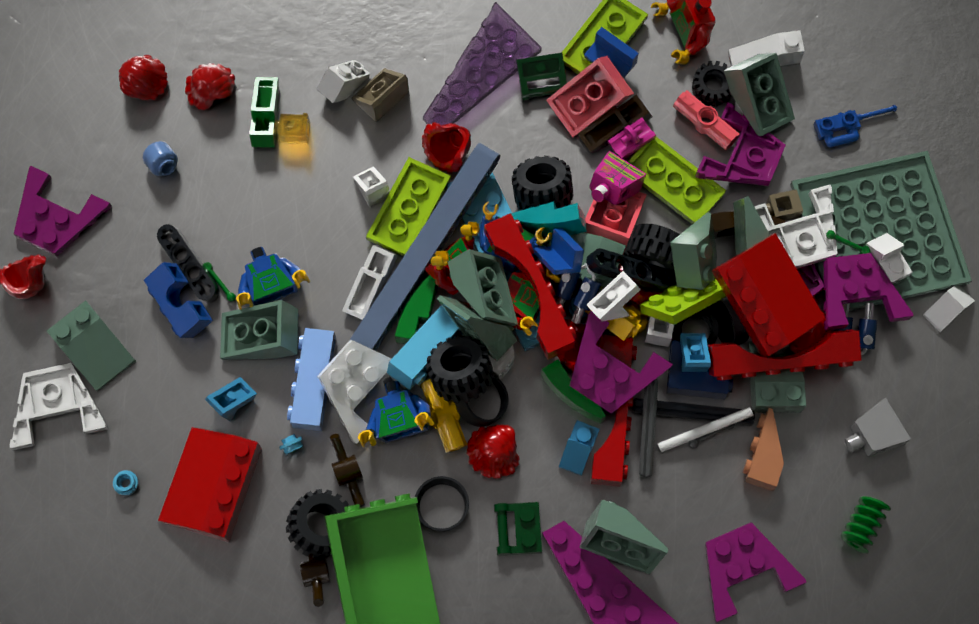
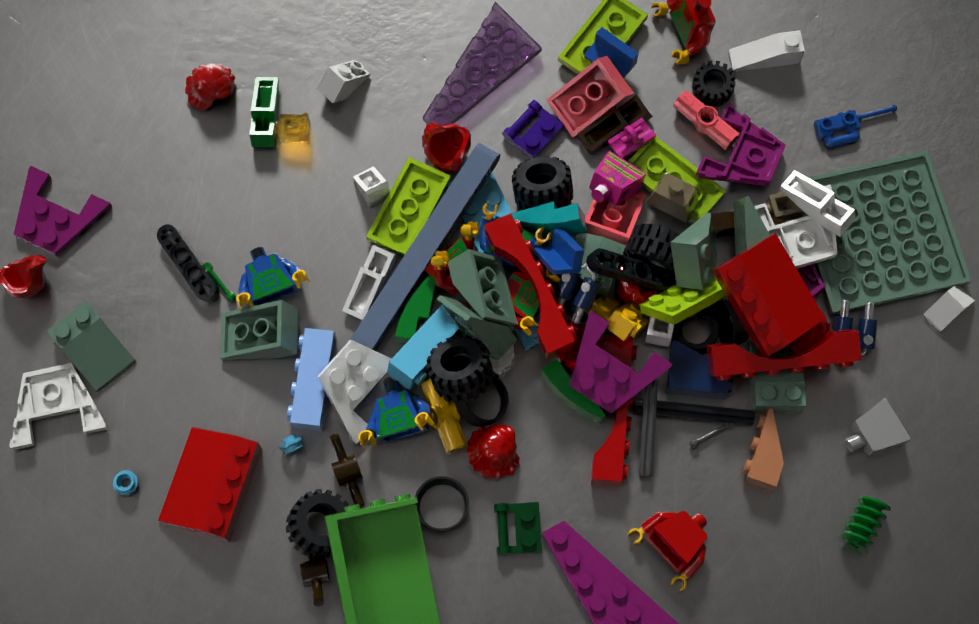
red hair [119,55,168,100] -> none
medium blue head [142,141,178,176] -> none
blue arch [144,262,213,338] -> none
dark azure slope [205,377,257,421] -> none
dark tan slope [352,68,409,122] -> none
dark green plate [516,52,567,101] -> none
dark azure slope [559,420,600,476] -> none
sand green slope [579,500,668,574] -> none
white slope [587,271,641,321] -> none
white bar [657,407,754,453] -> none
dark azure slope [680,333,711,372] -> none
magenta wing [705,522,806,623] -> none
sand green slope [724,53,795,136] -> none
magenta wing [824,253,914,331] -> none
green hinge [826,230,870,254] -> none
white slope [865,233,912,284] -> none
none -> dark purple plate [502,100,564,159]
none -> red torso [628,511,708,591]
none -> dark tan torso [647,173,698,223]
none -> white slope [780,171,855,237]

